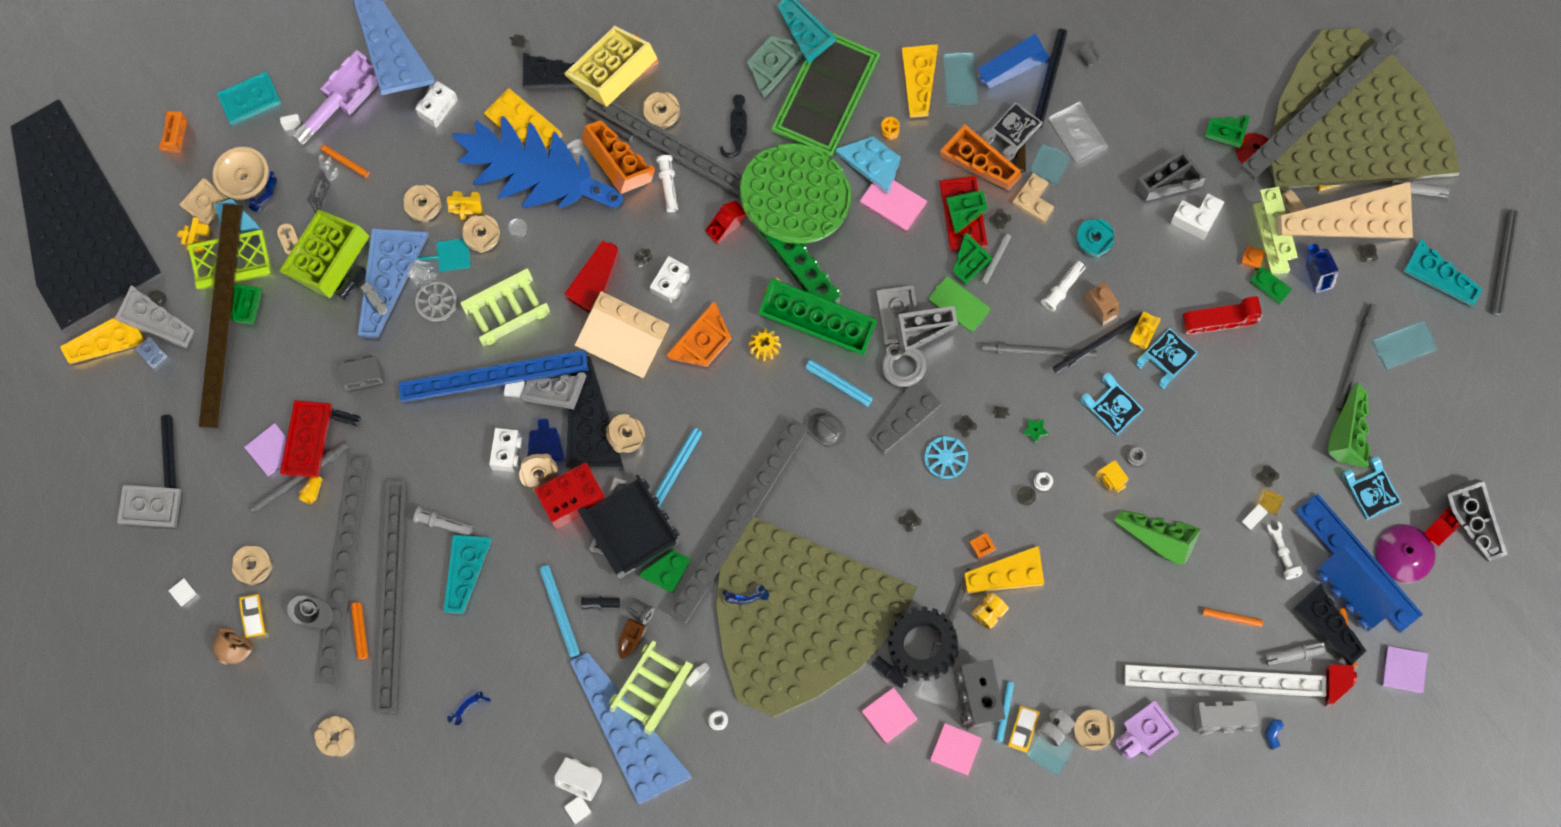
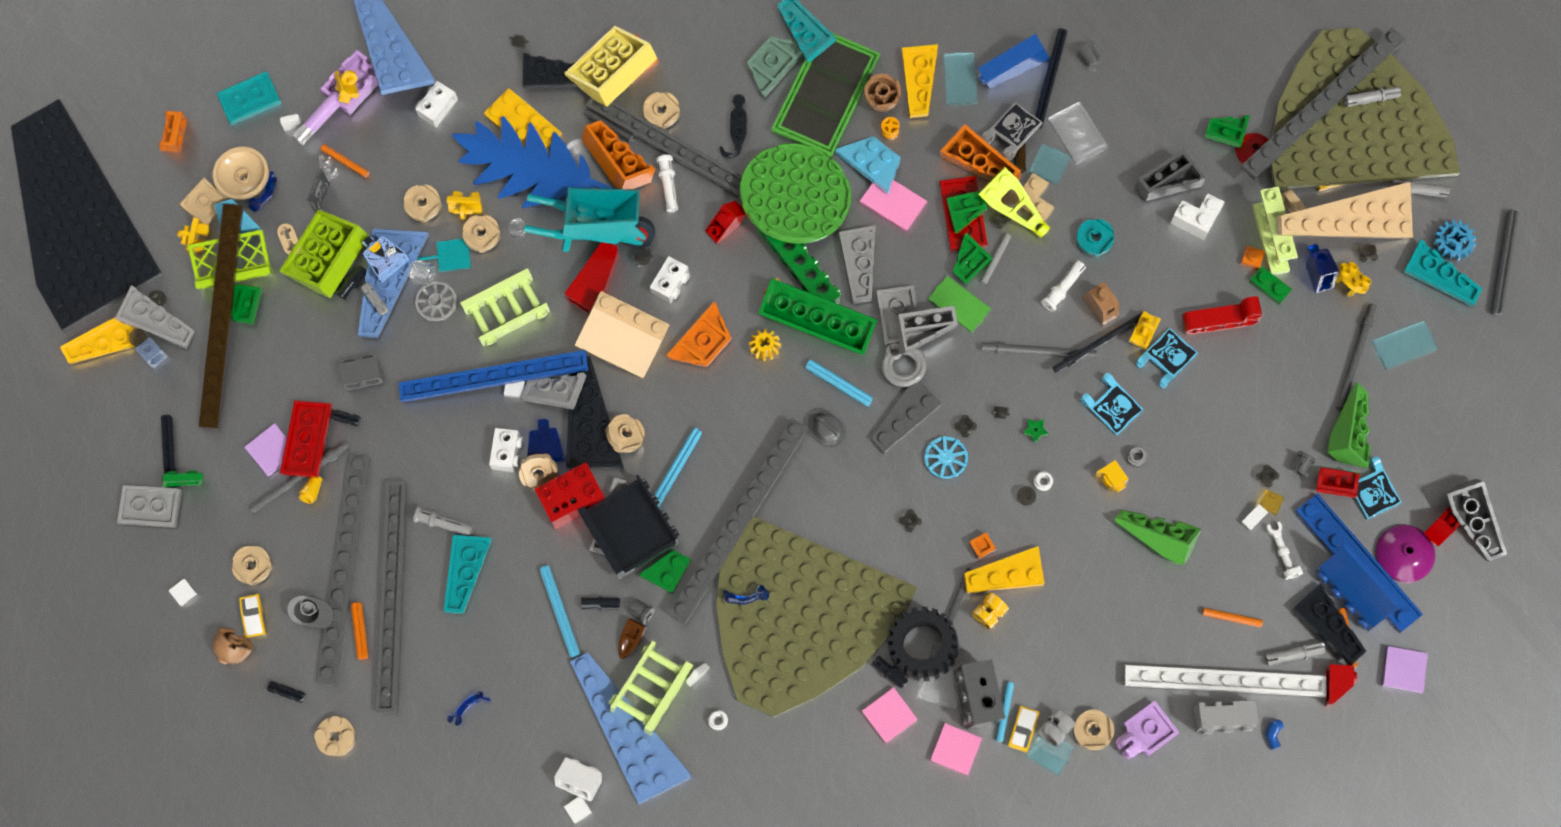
none -> clear smoke plate [129,328,147,347]
none -> green plate [161,470,203,487]
none -> black axle [267,681,306,703]
none -> yellow hips [334,70,359,103]
none -> light blue torso [363,236,409,283]
none -> teal piece [523,187,655,252]
none -> light grey wing [839,225,876,304]
none -> medium nougat cylinder [864,74,901,112]
none -> neon yellow plate [978,167,1050,238]
none -> dark grey bush [1291,451,1316,476]
none -> red hinge [1316,467,1360,498]
none -> yellow plate [1334,261,1372,297]
none -> light grey axle [1344,87,1401,107]
none -> dark azure gear [1434,219,1477,261]

